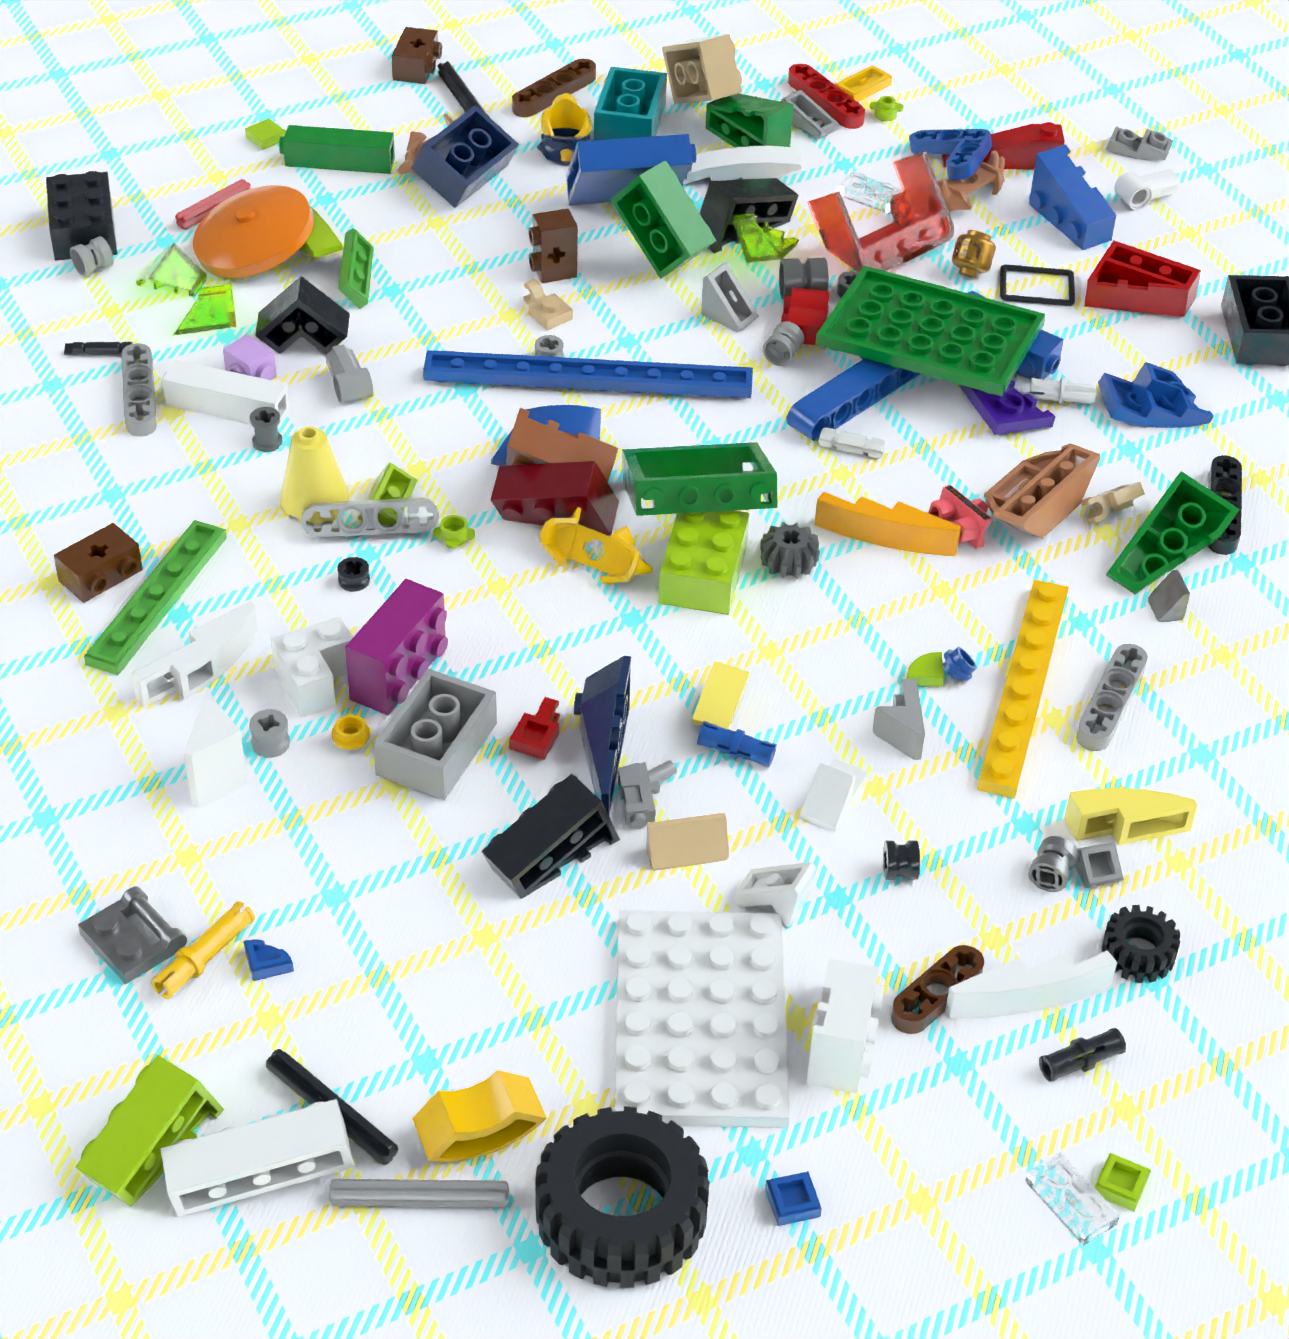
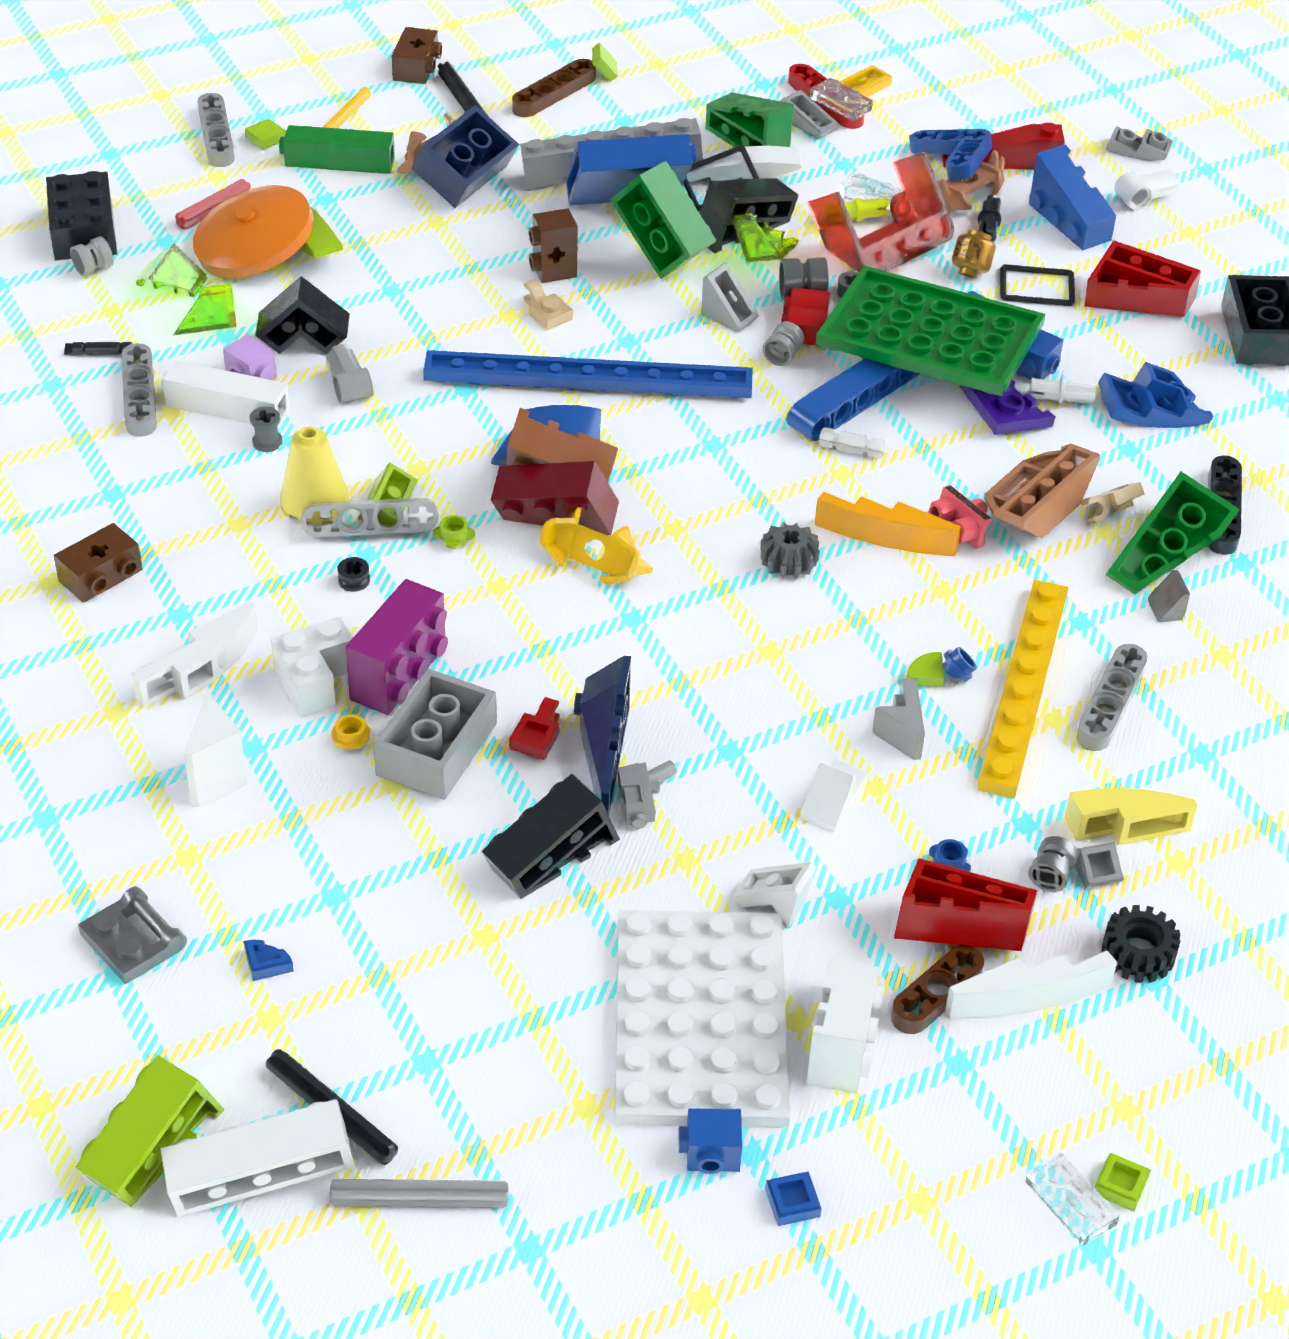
bright green tile [84,520,227,676] -> none
yellow pin [151,901,255,1000] -> none
light grey wheel [249,709,290,758] -> none
bright green tile [338,228,374,309] -> none
yellow brick [412,1070,547,1162] -> none
light grey bush [535,335,564,357] -> none
black tyre [535,1106,710,1288] -> none
piece [536,93,592,166] -> none
teal brick [594,66,667,140] -> none
green window [622,442,778,516] -> none
tan slope [646,813,729,871] -> none
lime brick [658,511,750,615] -> none
tan brick [661,34,742,104] -> none
light yellow slope [692,661,750,729] -> none
blue pin [697,721,777,767] -> none
lime plate [869,96,904,121] -> none
black wheel [883,840,920,880] -> none
black pin [1039,1027,1126,1082] -> none
none -> light grey beam [197,93,235,167]
none -> yellow bar [323,87,371,128]
none -> light grey arch [520,118,703,190]
none -> lime tile [592,42,618,82]
none -> blue brick [678,1108,742,1174]
none -> black piece [683,145,760,211]
none -> clear plate [810,78,873,121]
none -> neon yellow pin [827,197,890,223]
none -> red wedge [893,858,1038,951]
none -> blue plate [929,839,971,872]
none -> black axle [977,195,1002,242]

